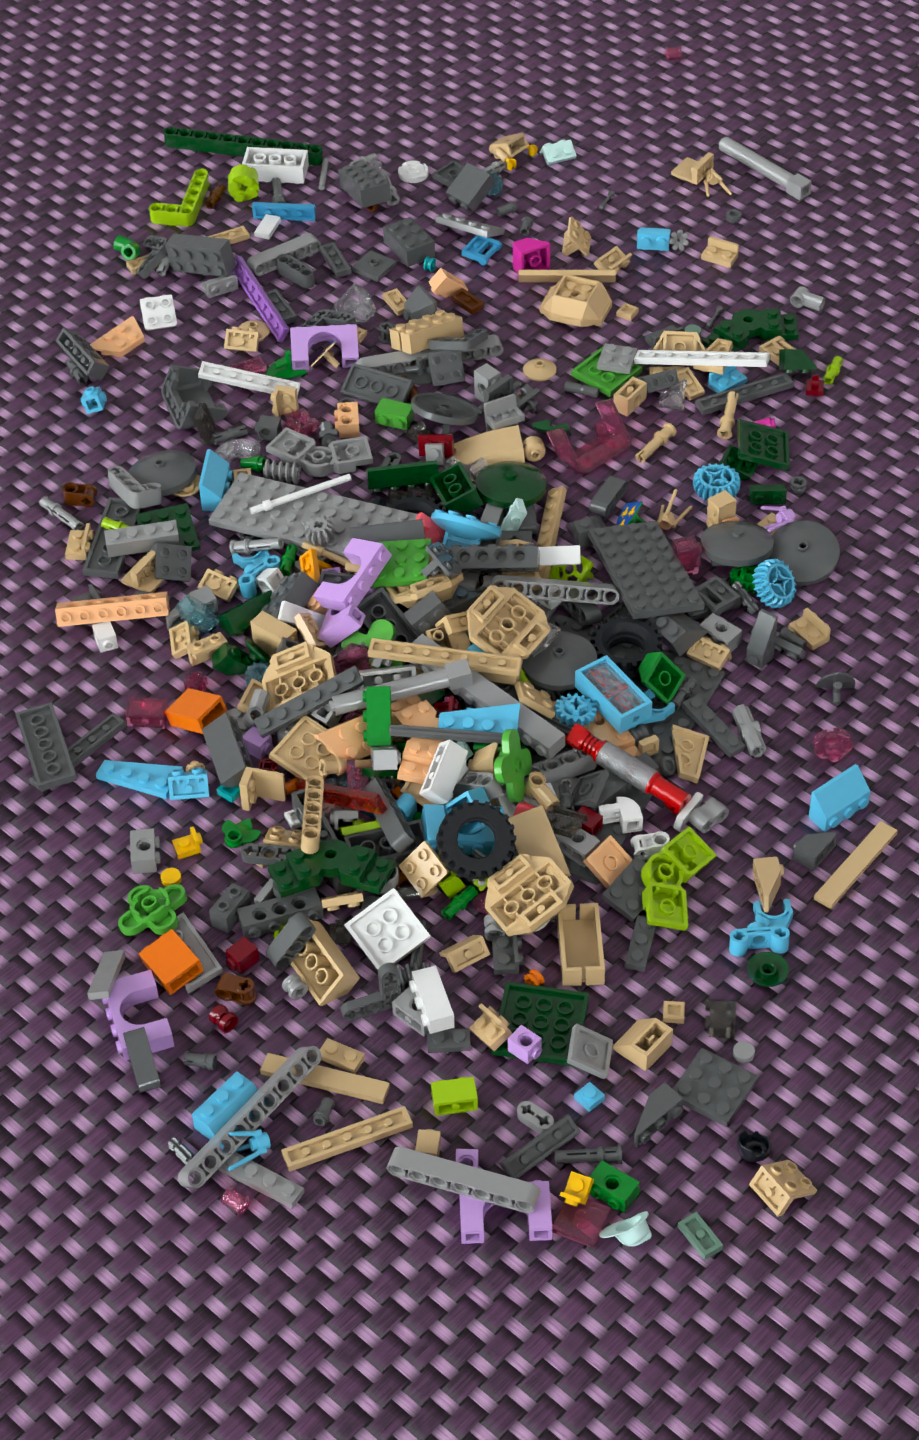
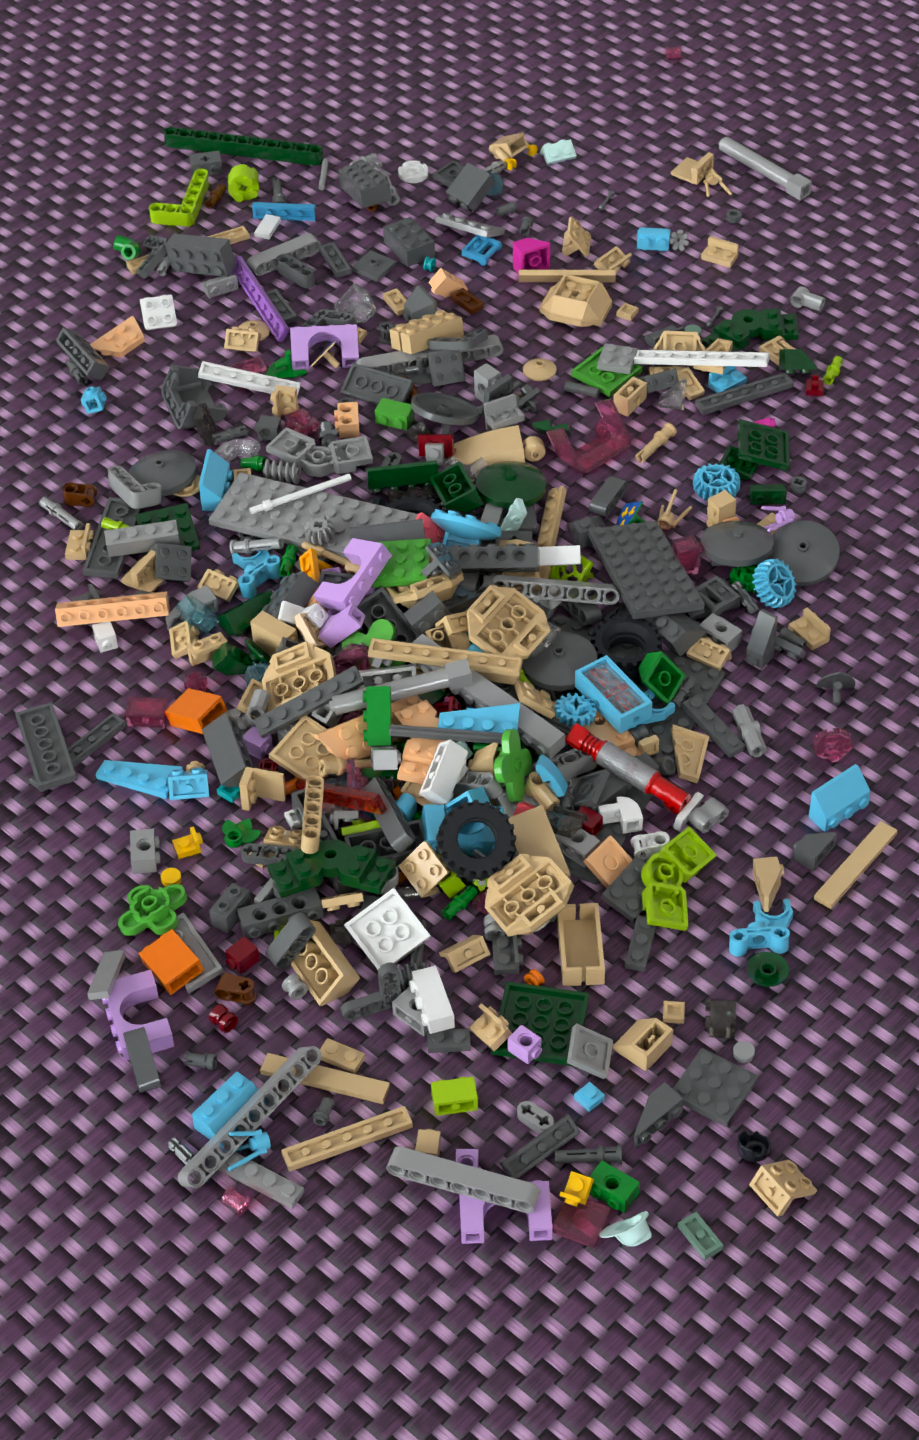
white brick [242,147,309,184] -> none
white brick [254,568,284,592] -> none
tan pin [717,391,739,439] -> none
none -> dark grey brick [189,151,223,177]
none -> white bracket [302,603,330,628]
none -> medium azure slope [535,755,568,797]

